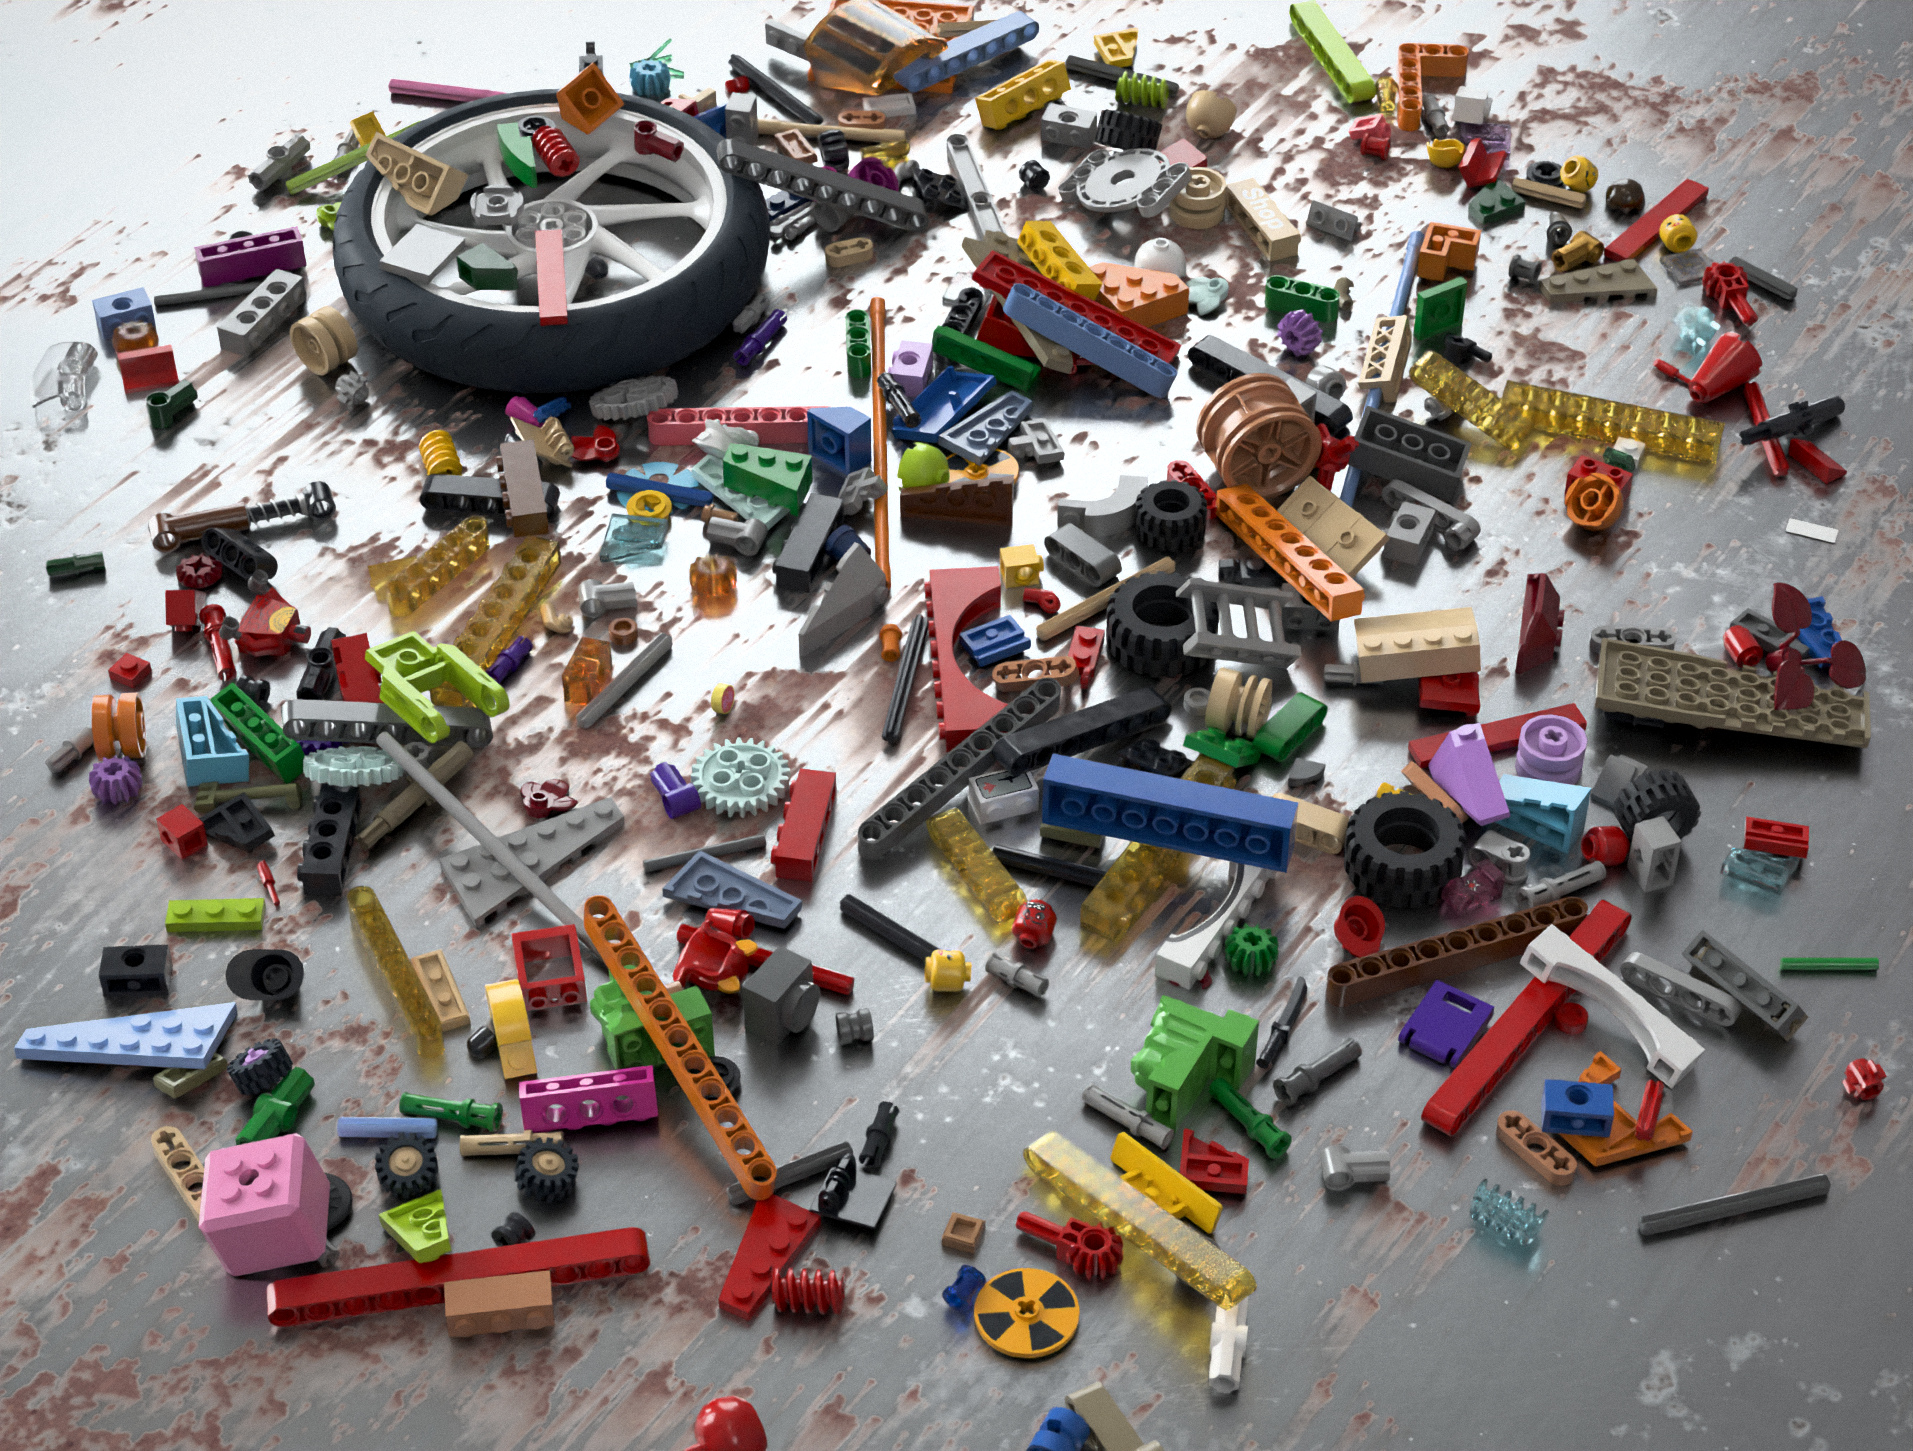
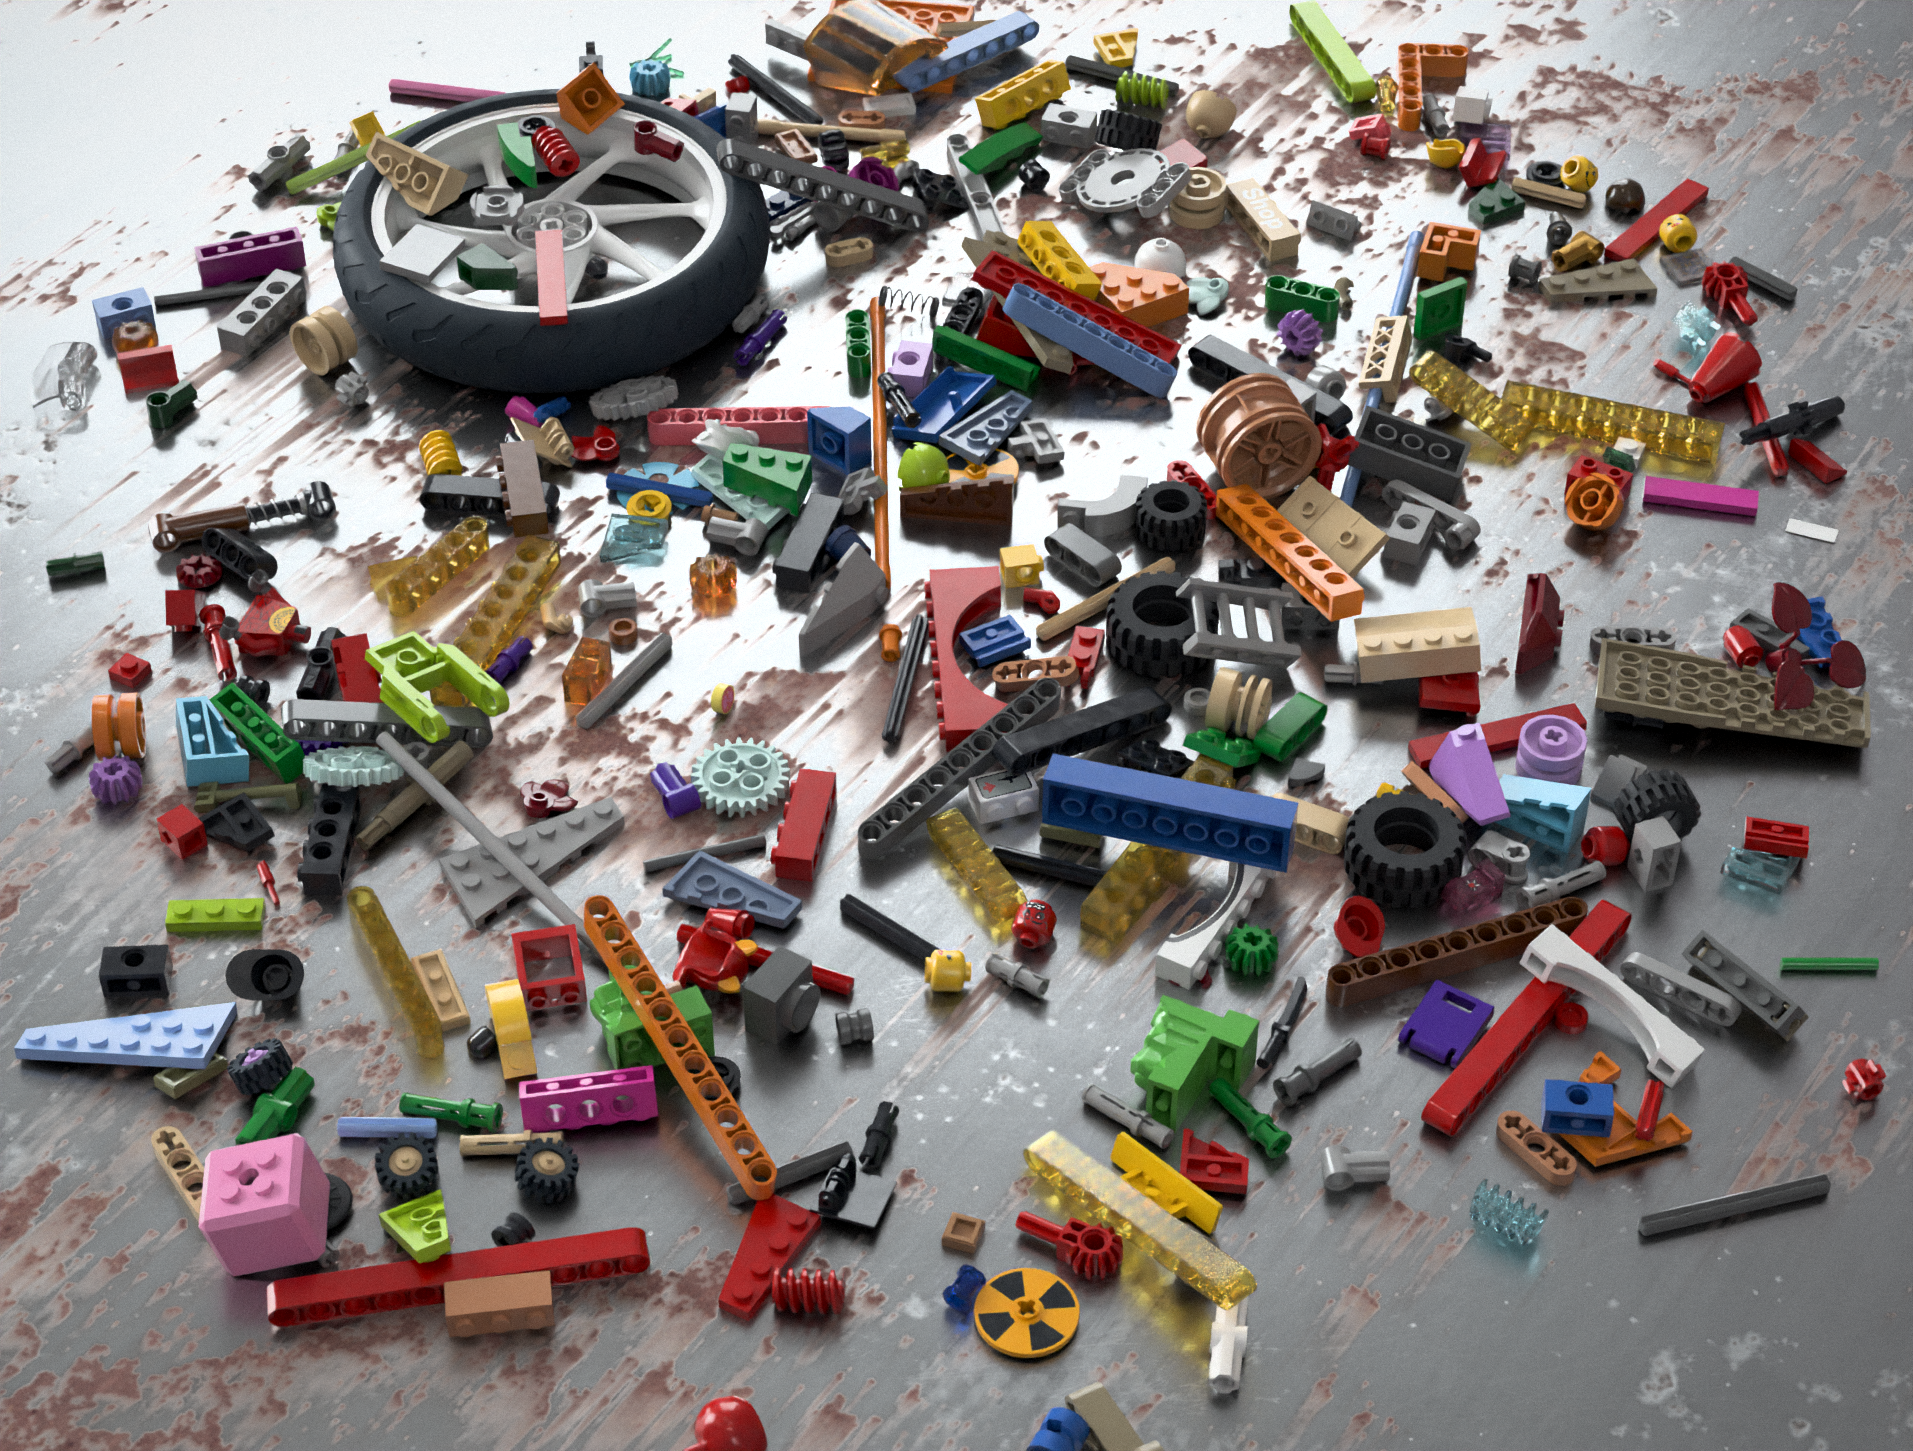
none -> dark grey piece [878,286,940,317]
none -> green slope [958,122,1043,175]
none -> dark pink tile [1643,476,1759,516]

